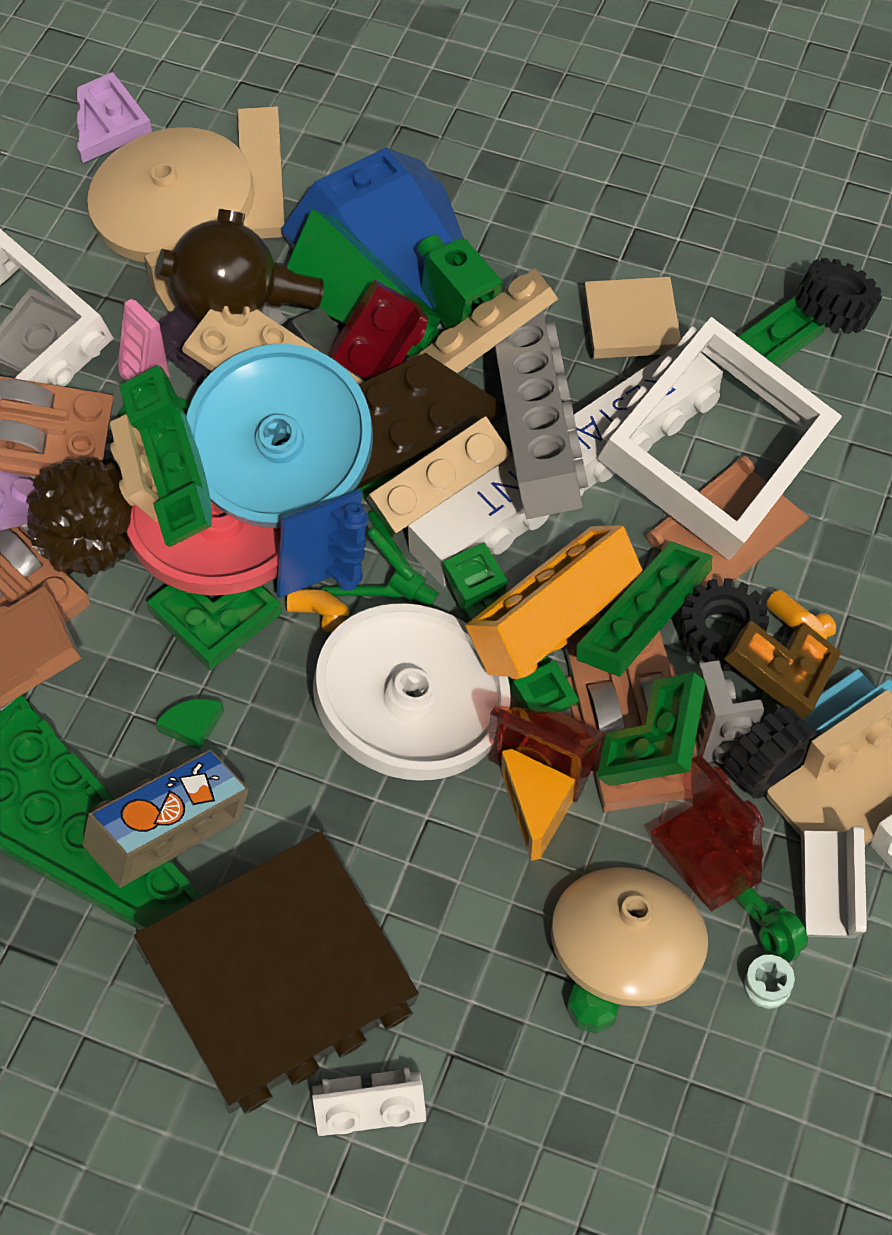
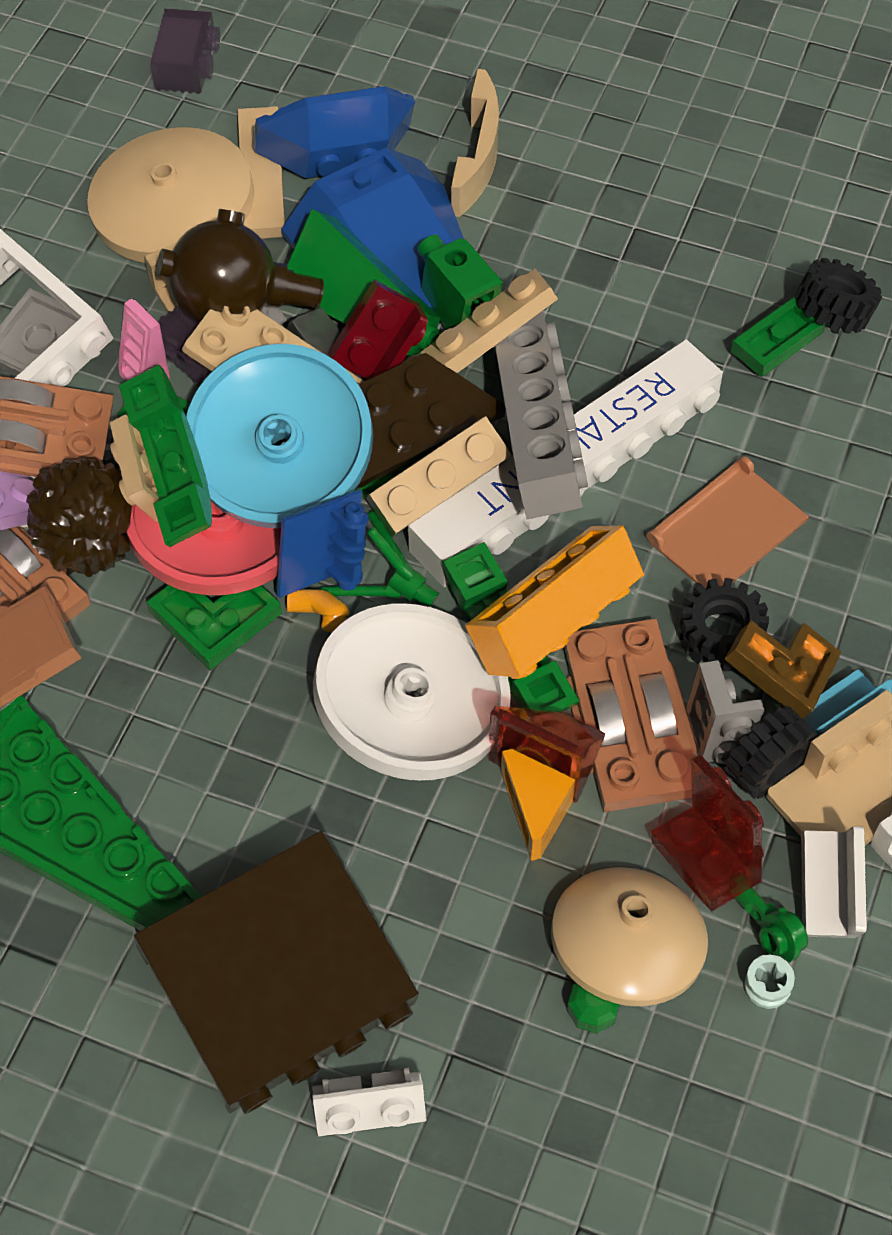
lavender wing [77,72,152,163] -> none
brick [82,749,249,888] -> none
green tile [156,699,224,750] -> none
green plate [577,541,713,677] -> none
tan tile [584,277,681,359] -> none
white window [597,317,842,561] -> none
green plate [597,672,706,786] -> none
light orange arm [767,590,836,640] -> none
none -> clear purple brick [151,8,220,94]
none -> blue wedge [252,86,415,178]
none -> tan slope [451,69,499,217]

